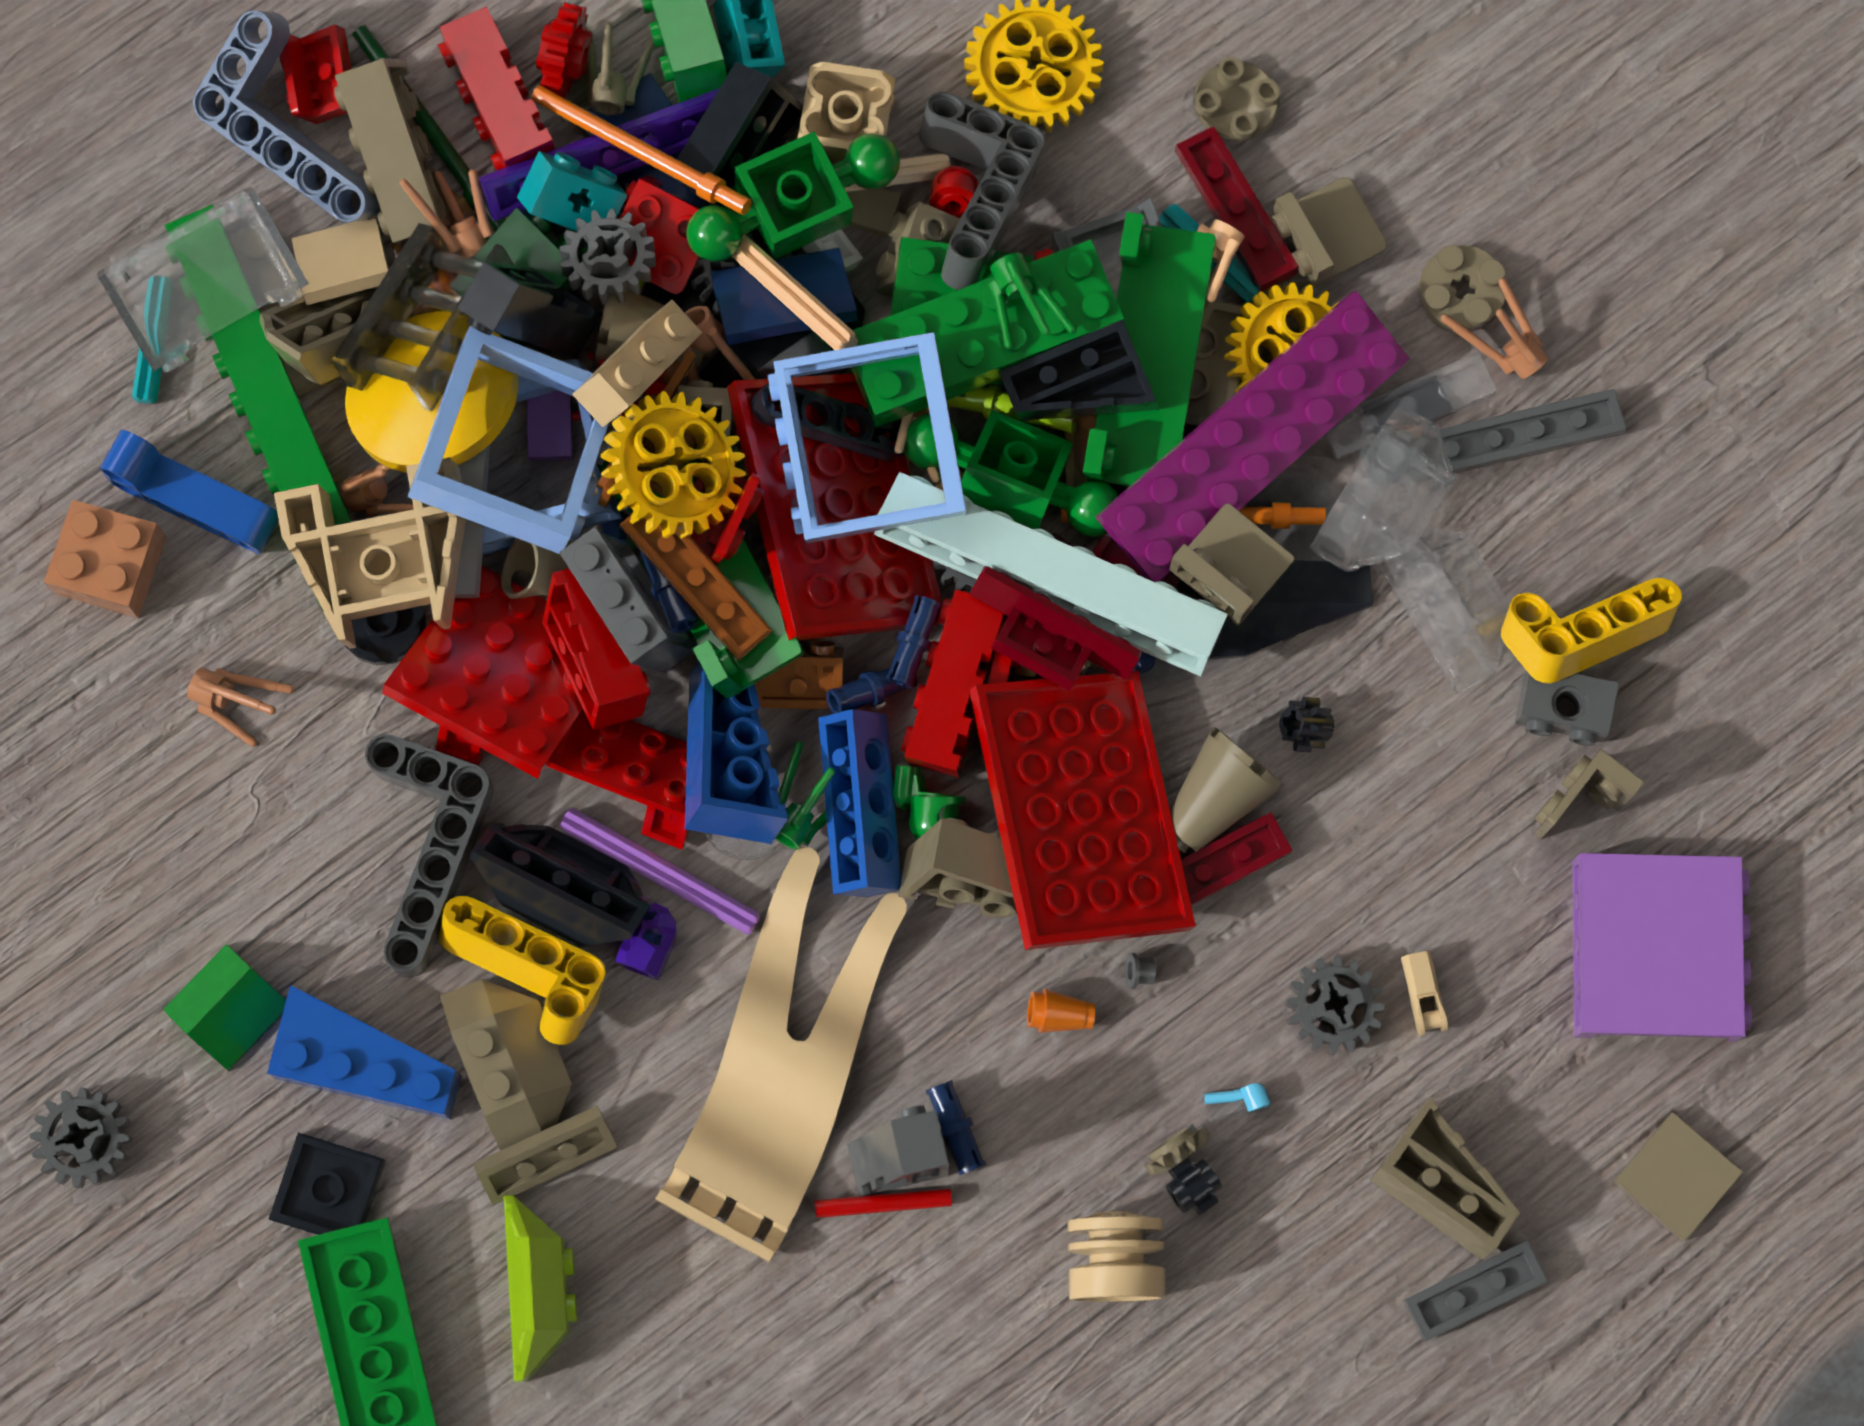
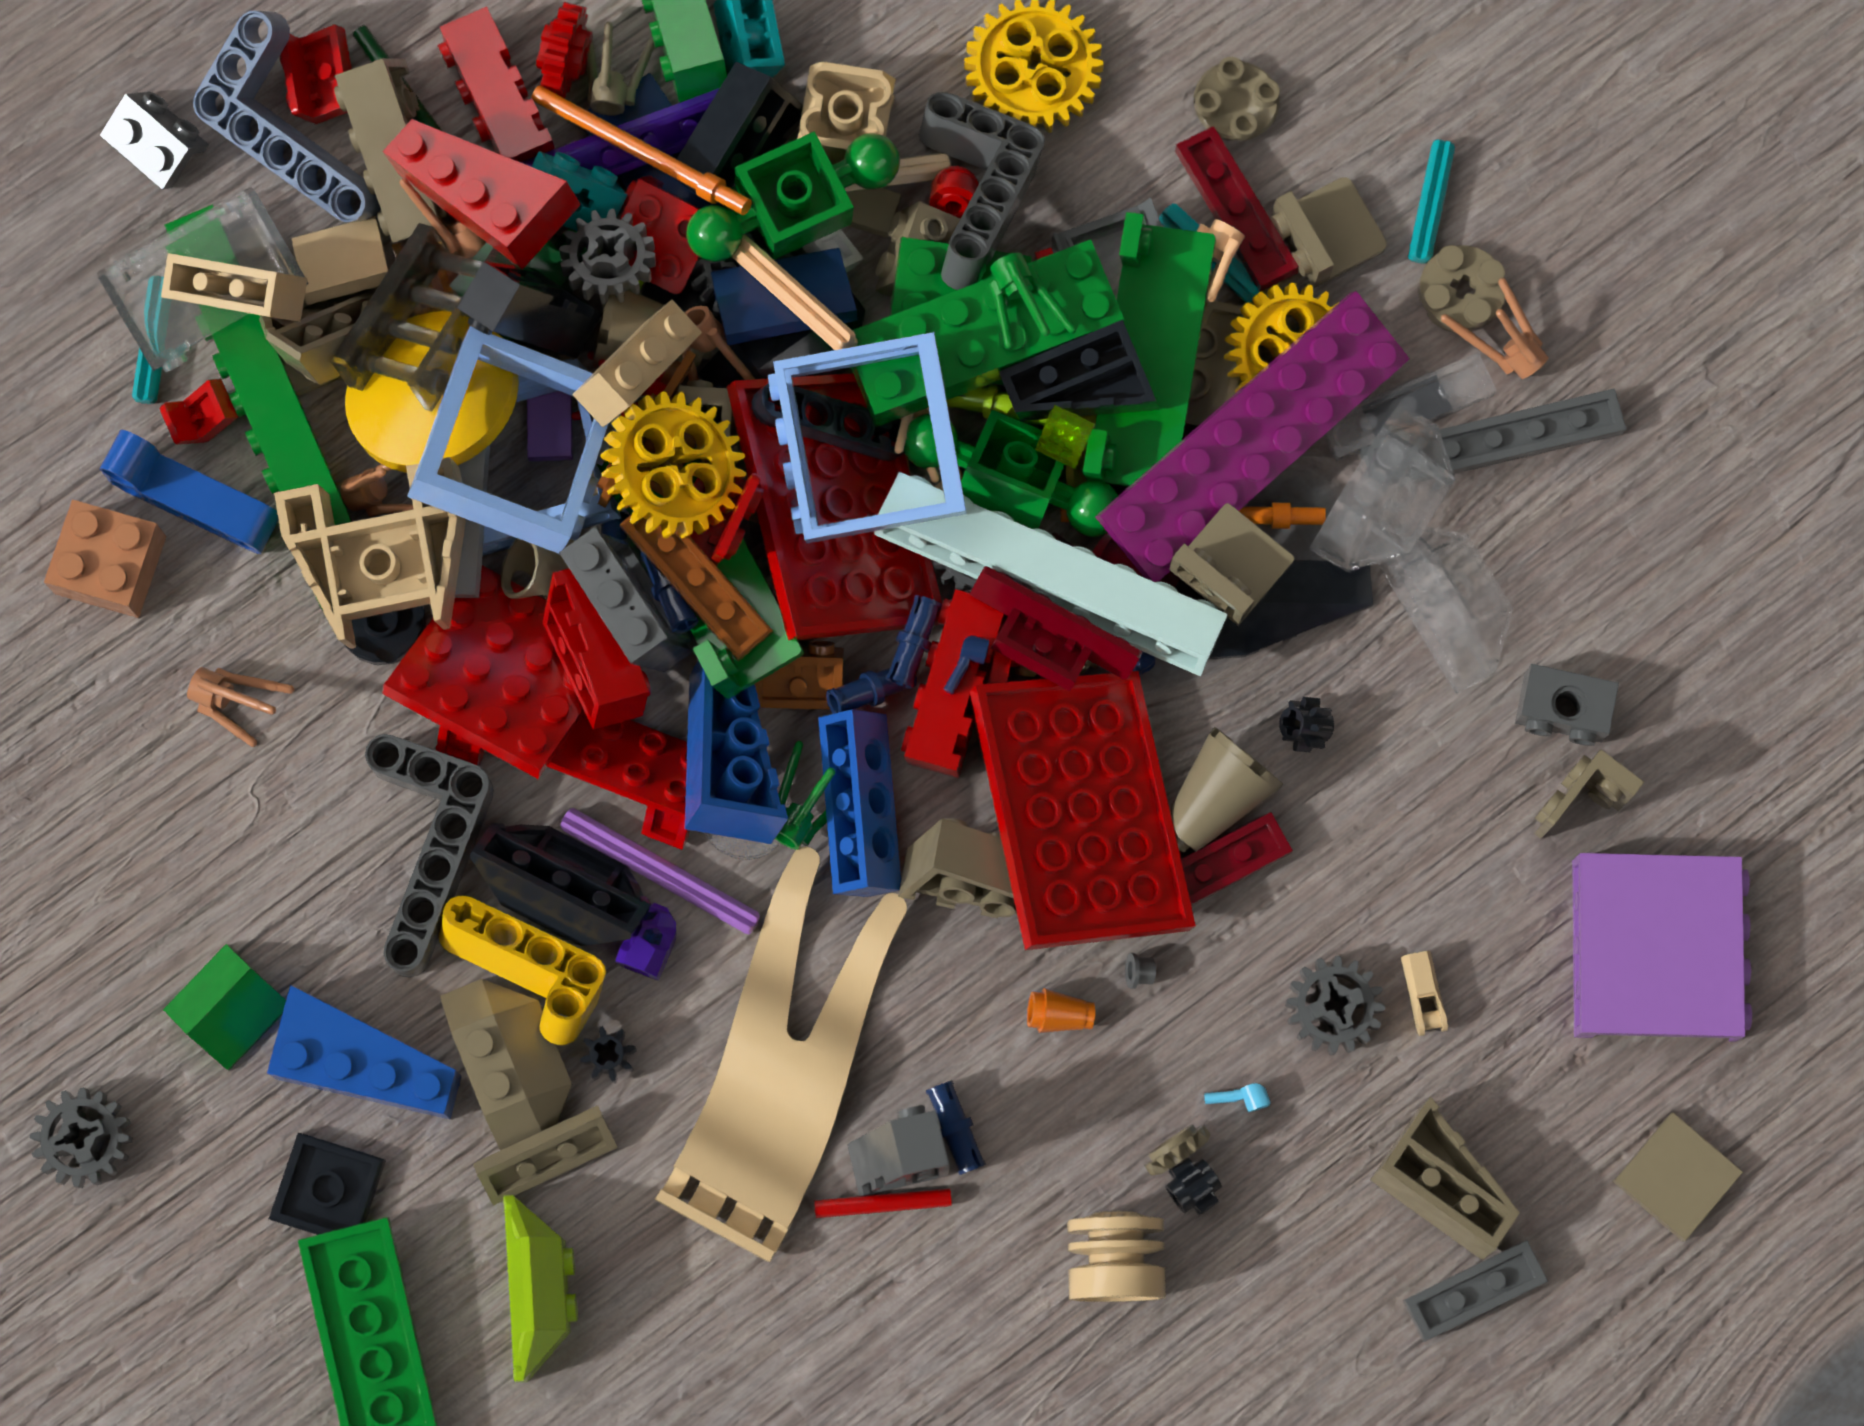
green piece [893,765,966,840] -> none
yellow beam [1501,577,1682,683] -> none
none -> bracket [100,91,209,189]
none -> red bracket [160,379,238,445]
none -> tan brick [161,253,308,322]
none -> wedge [382,119,581,270]
none -> black gear [580,1026,637,1084]
none -> dark blue hand [943,636,989,695]
none -> clear neon green bracket [1035,405,1095,469]
none -> teal axle [1408,139,1455,264]

